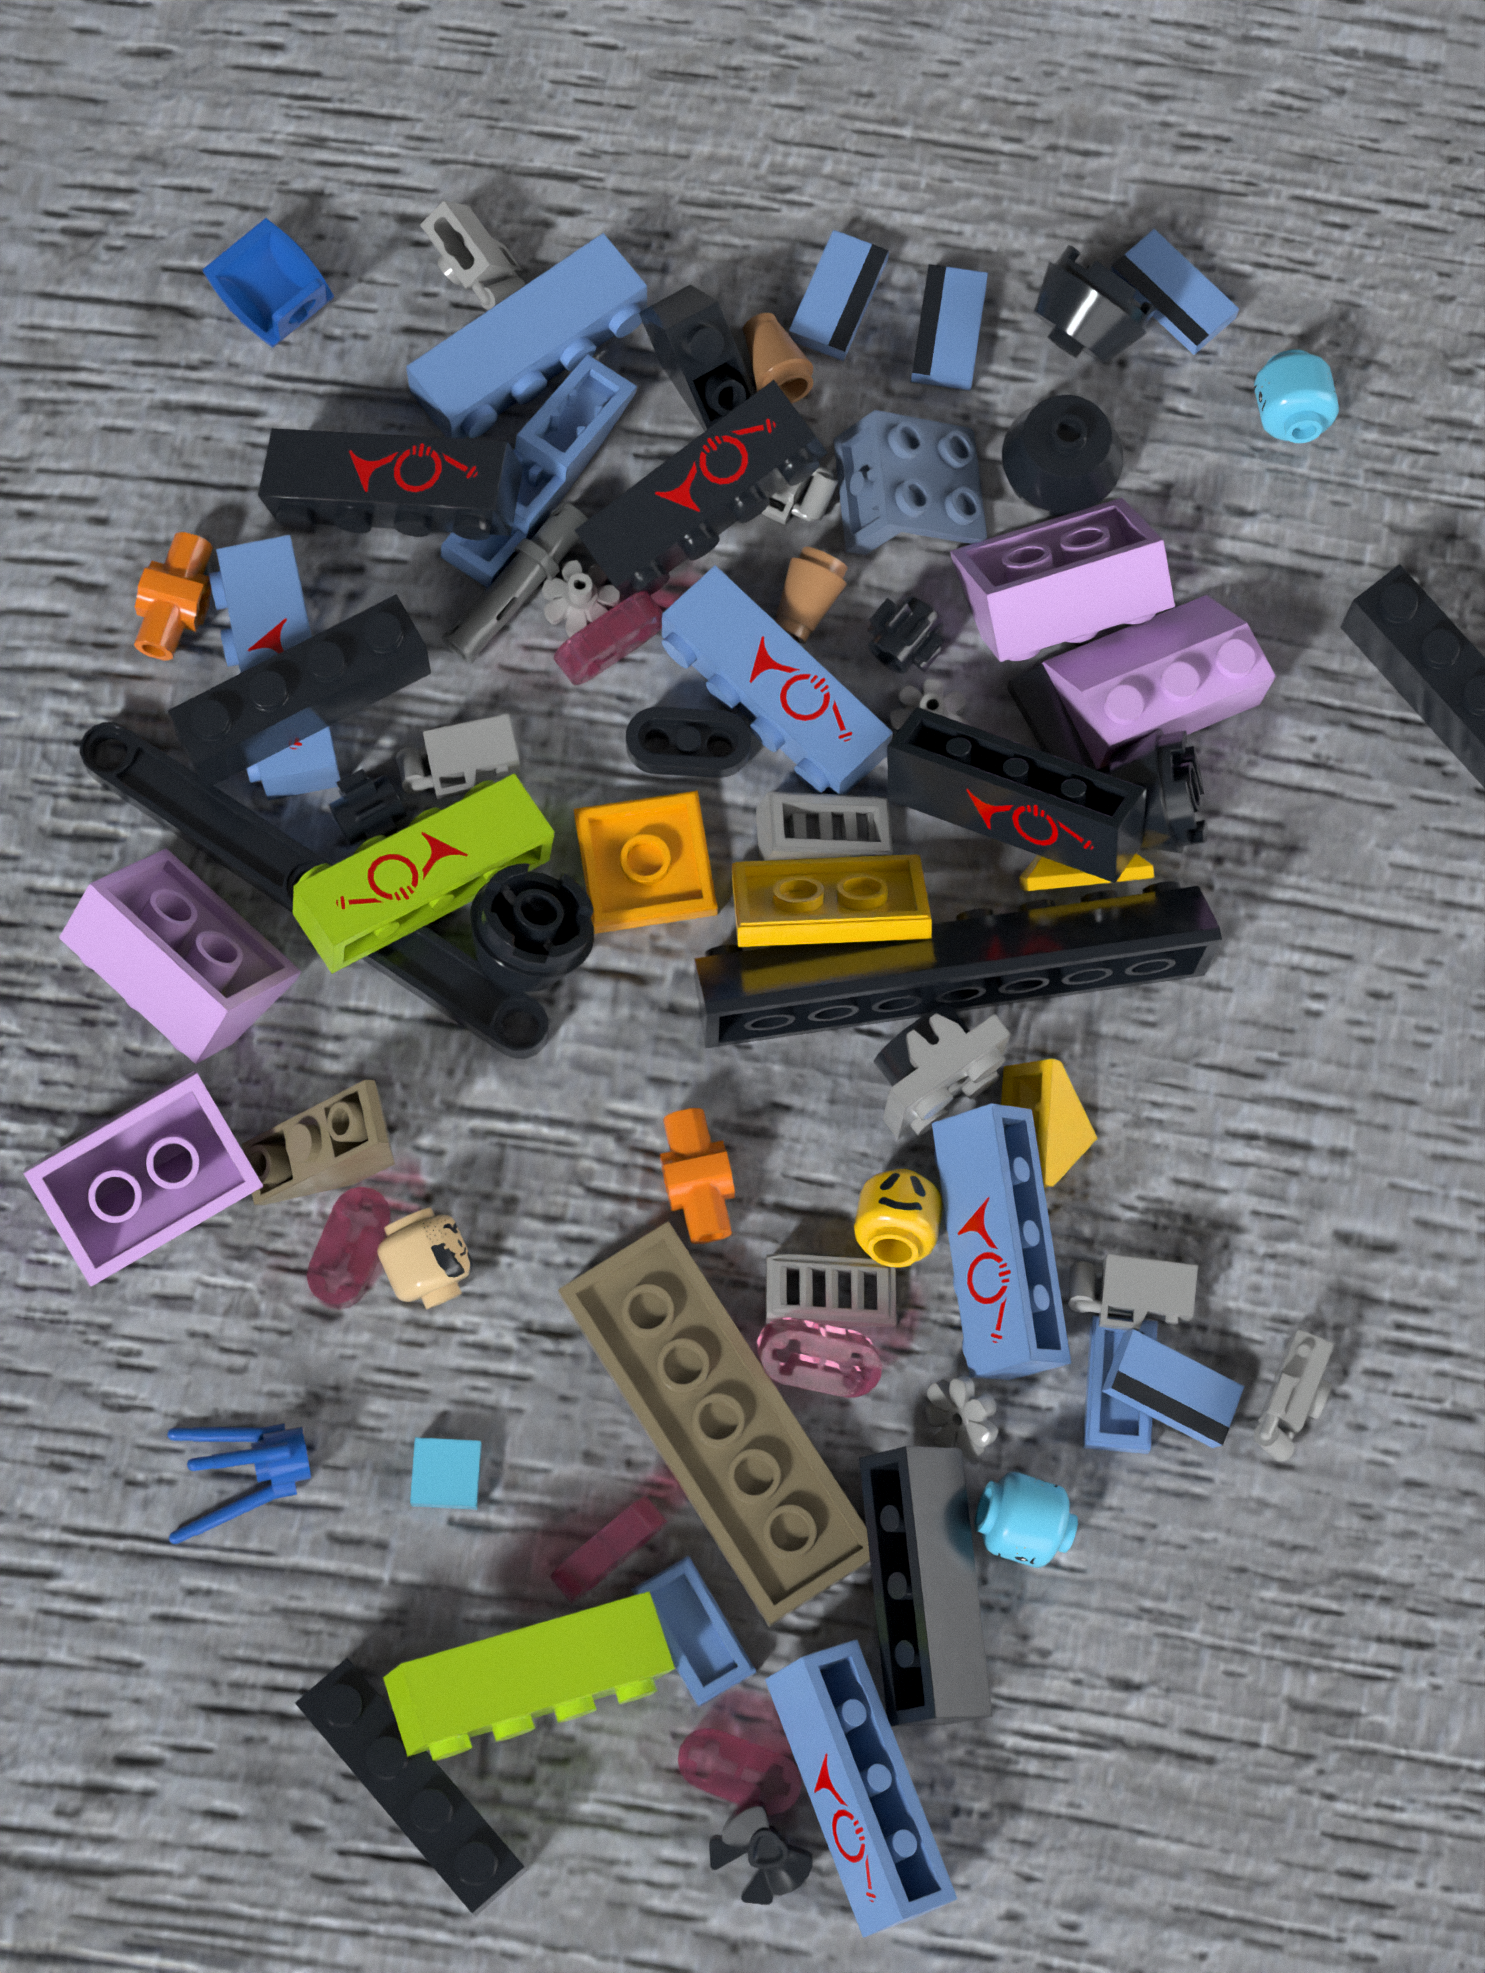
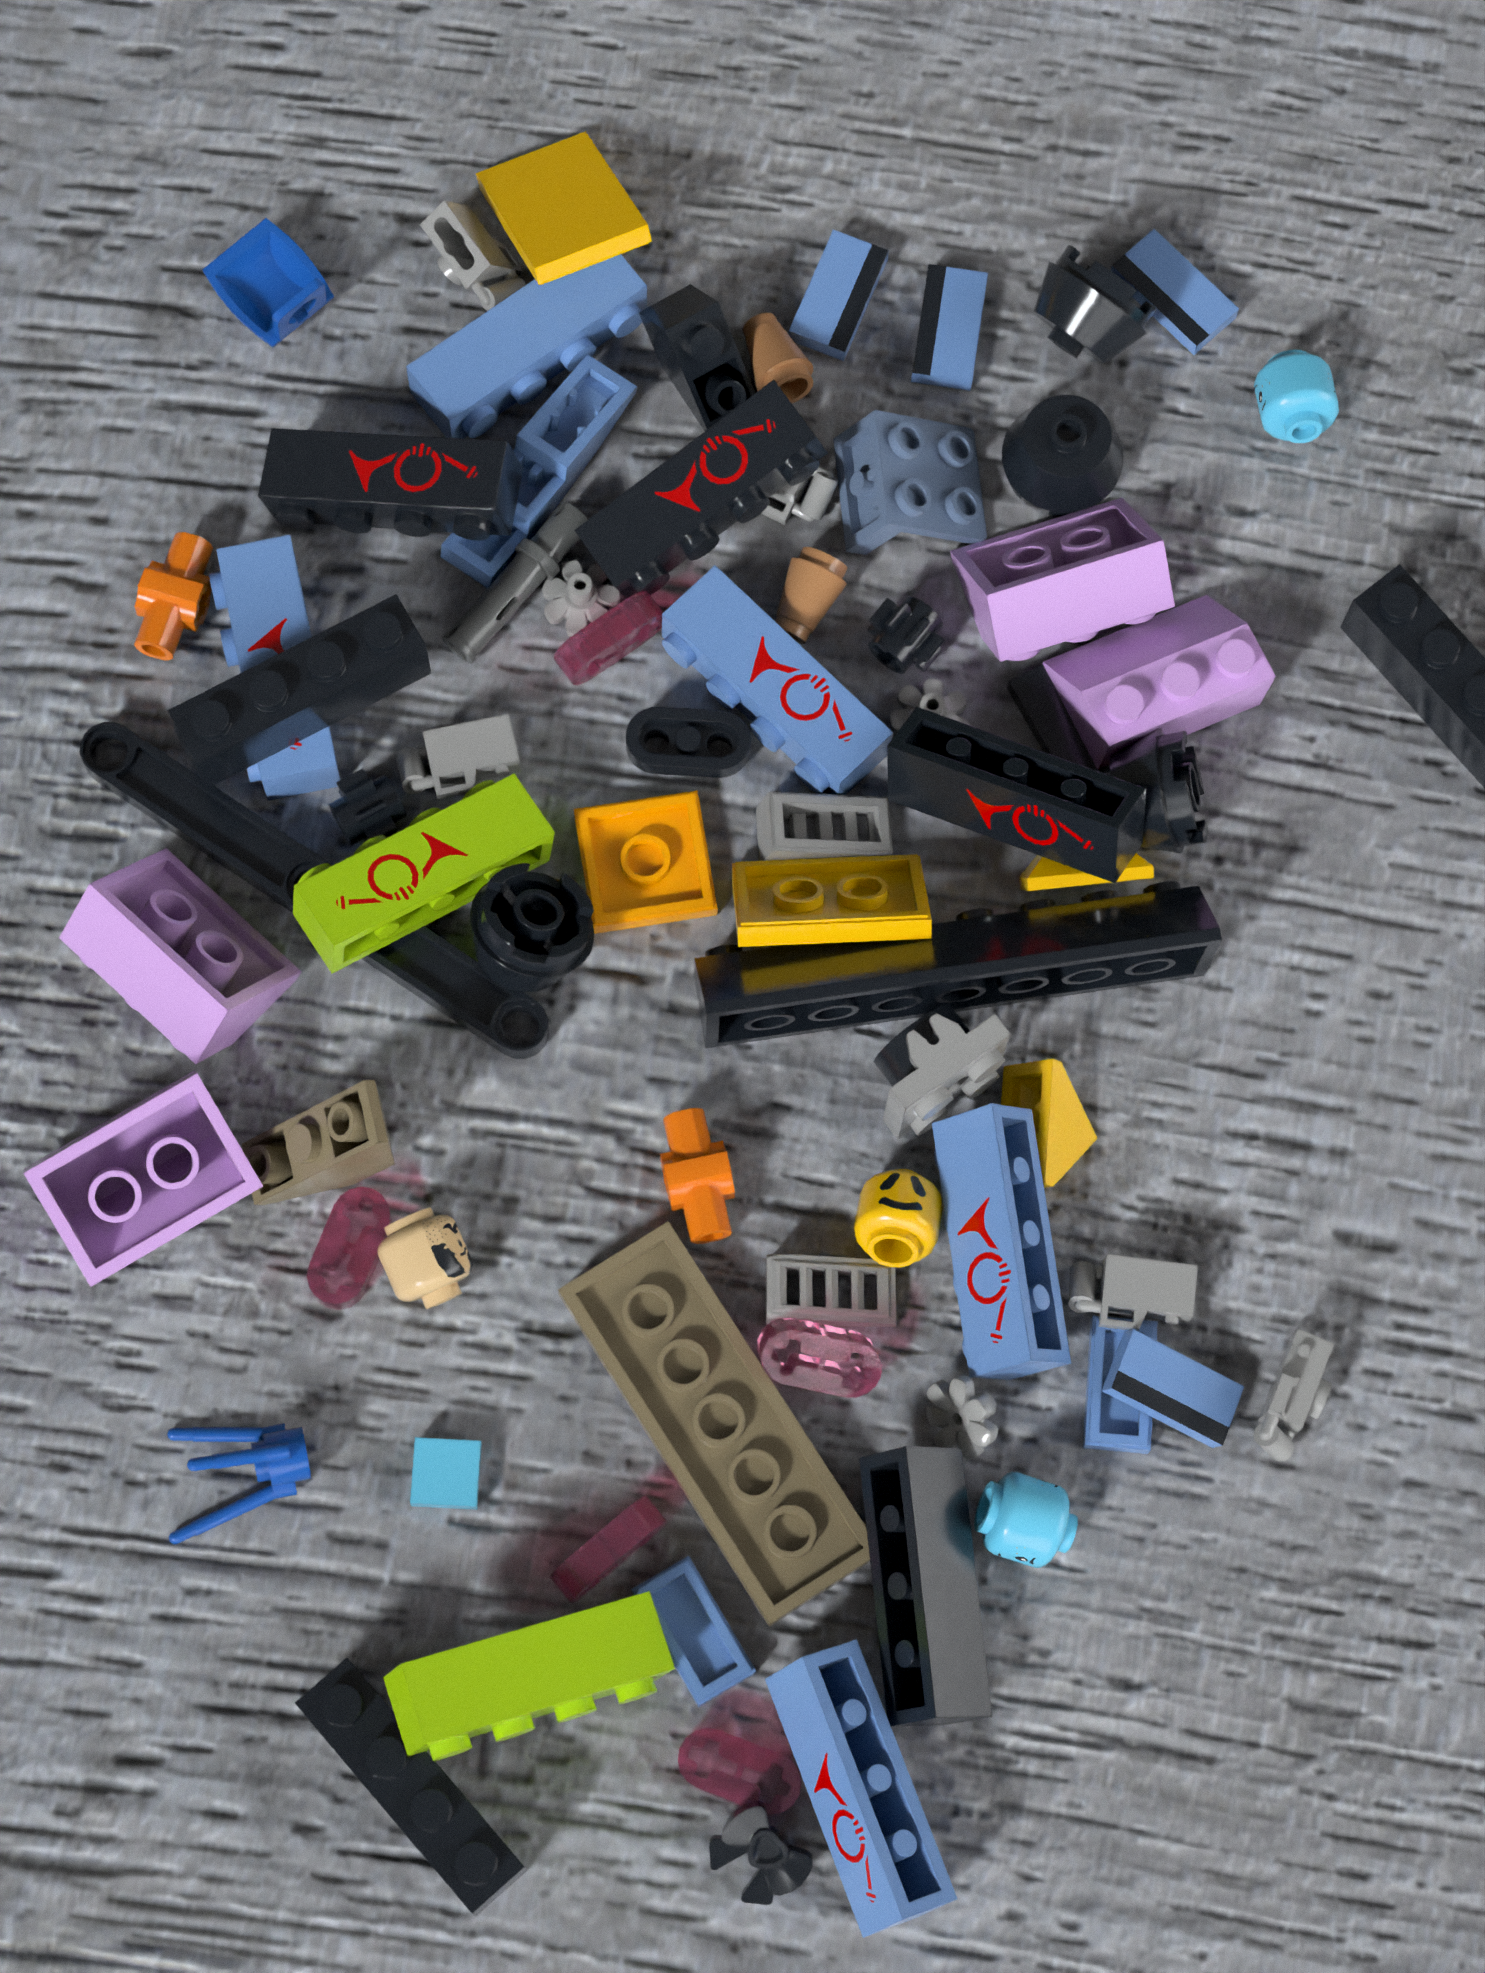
none -> yellow tile [476,131,652,285]

